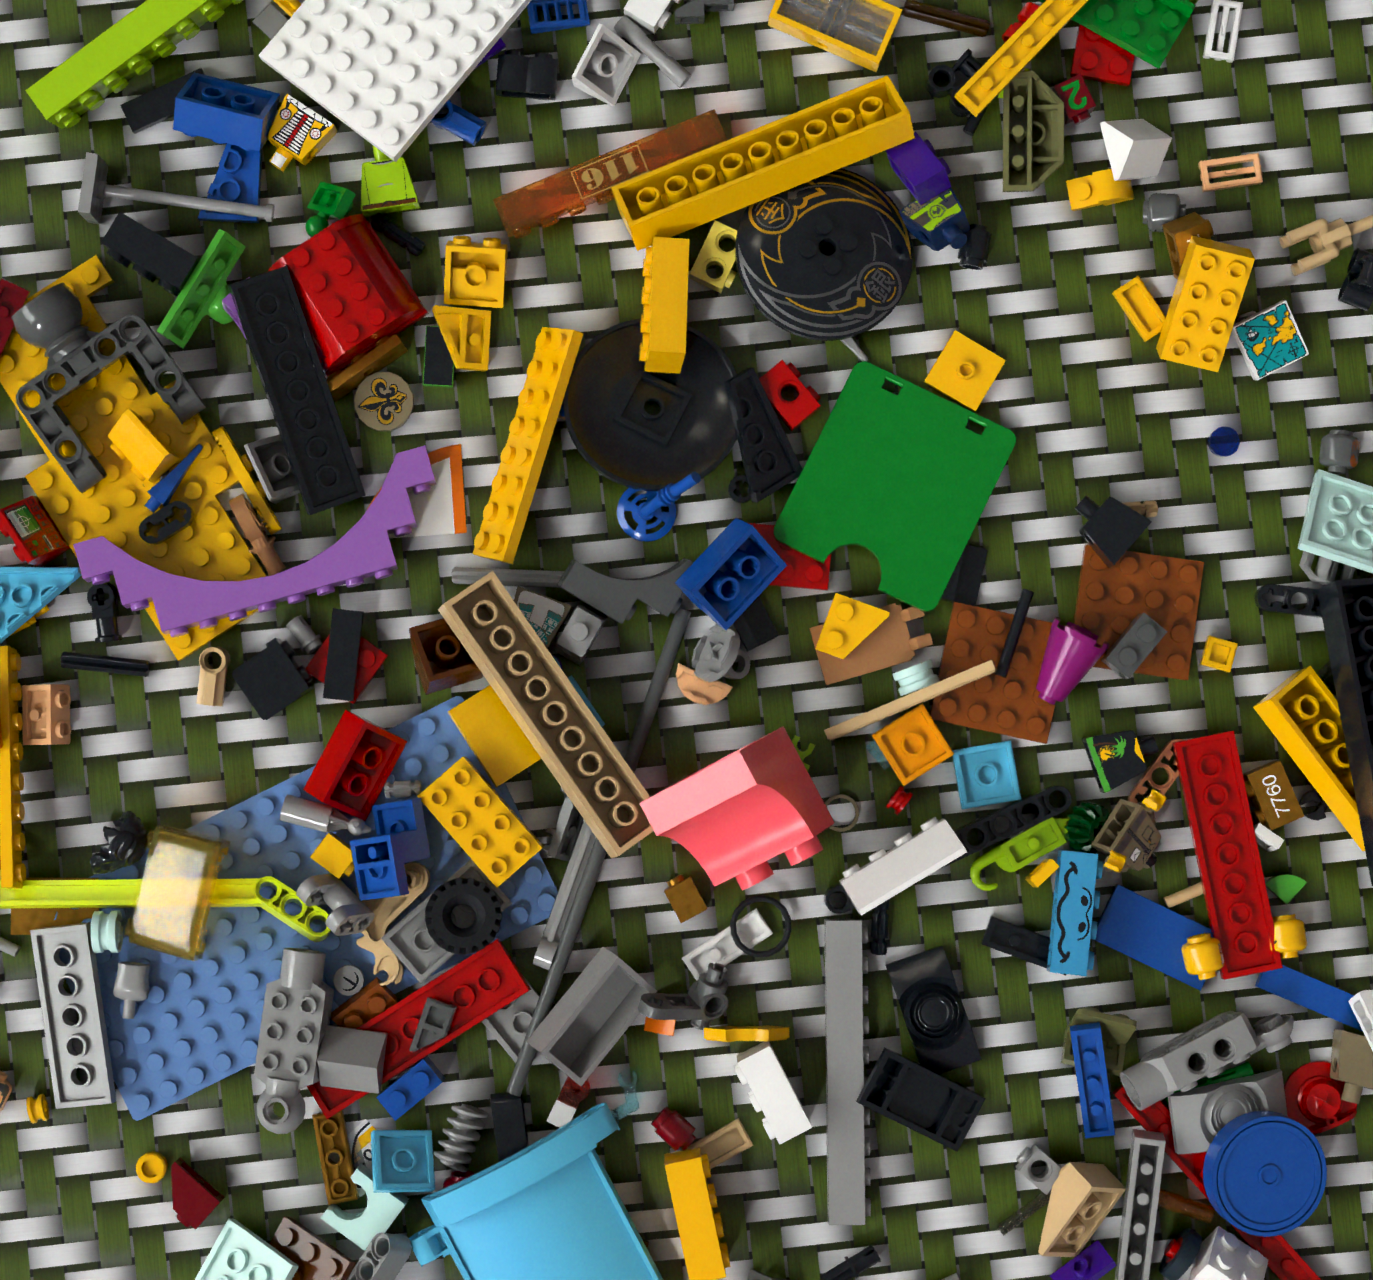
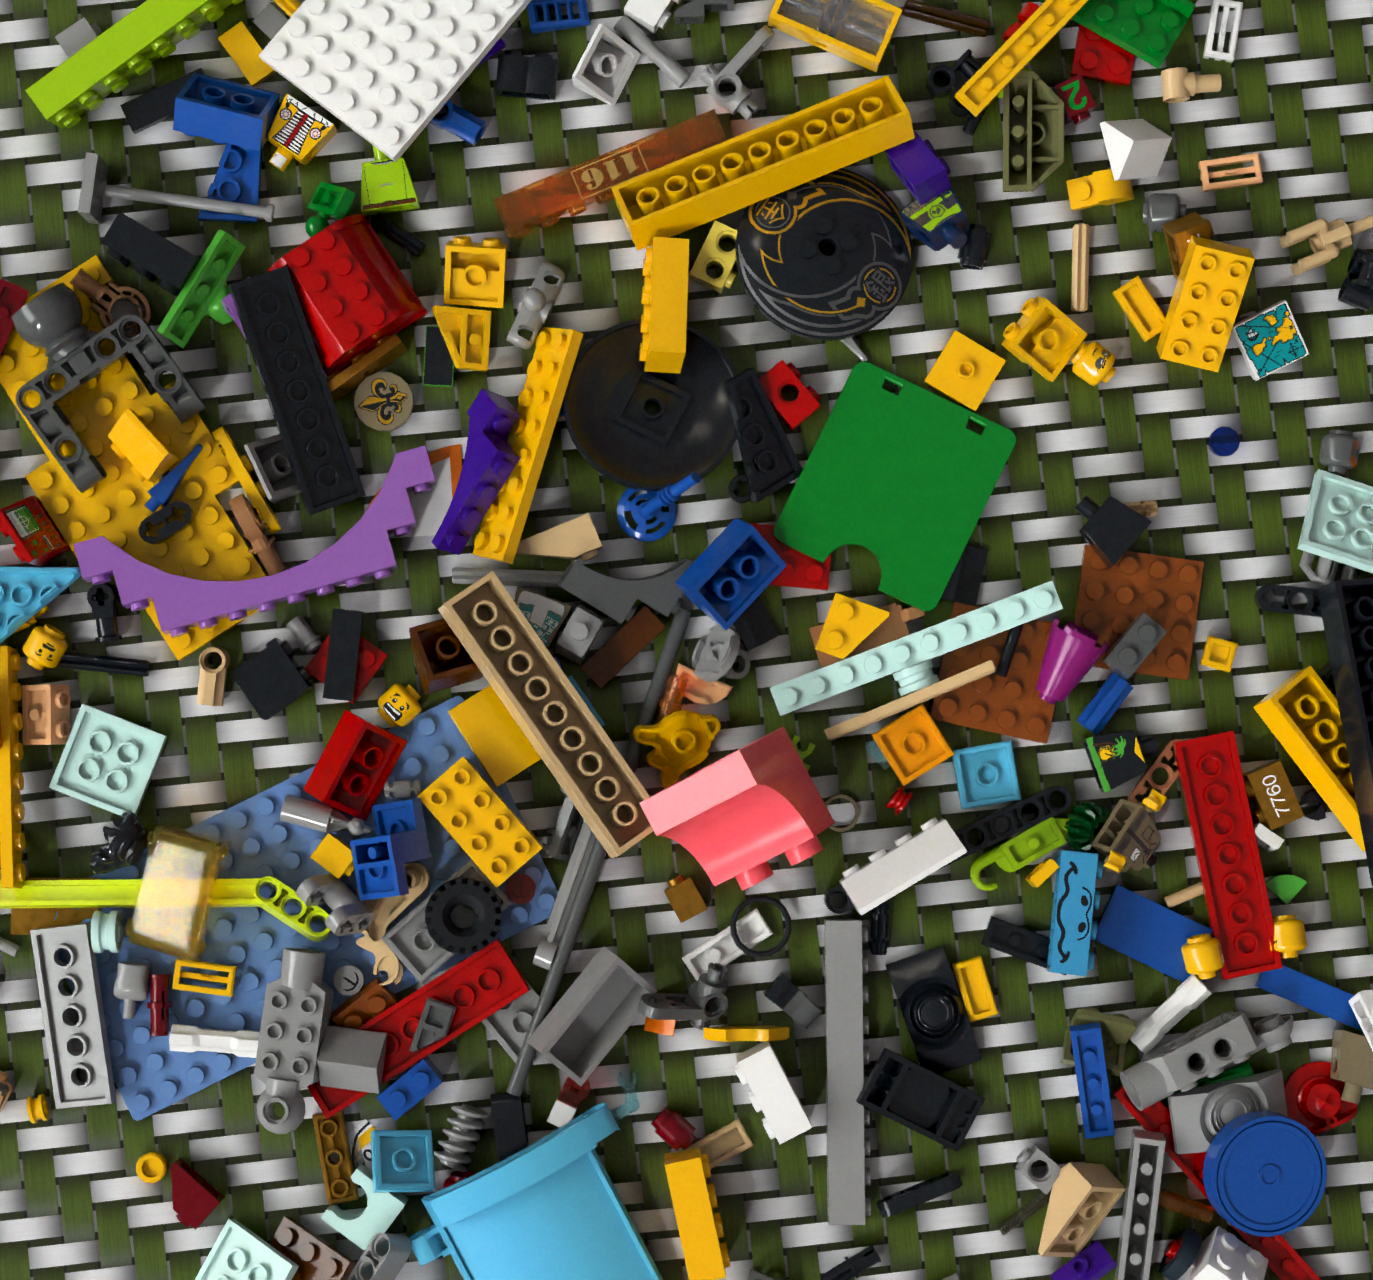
none -> yellow head [22,624,68,670]
none -> light aqua plate [49,704,168,816]
none -> light grey brick [55,17,103,58]
none -> medium nougat pin [70,268,151,338]
none -> dark red pin [147,974,172,1036]
none -> white axle [169,1024,260,1058]
none -> yellow tile [172,958,238,997]
none -> yellow tile [218,21,276,87]
none -> yellow head [377,683,422,728]
none -> dark purple arch [432,388,520,555]
none -> clear red tile [505,873,536,904]
none -> light grey piece [506,260,565,349]
none -> tan slope [516,513,603,562]
none -> reddish brown tile [581,605,666,689]
none -> yellow tile [633,710,721,788]
none -> clear orange pin [656,674,689,724]
none -> light grey piece [699,25,775,121]
none -> leg [764,973,822,1029]
none -> light aqua plate [770,581,1063,716]
none -> black beam [876,1170,963,1218]
none -> yellow tile [952,955,999,1022]
none -> yellow plate [1001,297,1088,382]
none -> yellow head [1070,341,1116,386]
none -> tan axle [1071,223,1090,312]
none -> blue axle [1076,672,1133,735]
none -> white axle [1130,975,1212,1054]
none -> tan pin [1161,67,1222,103]

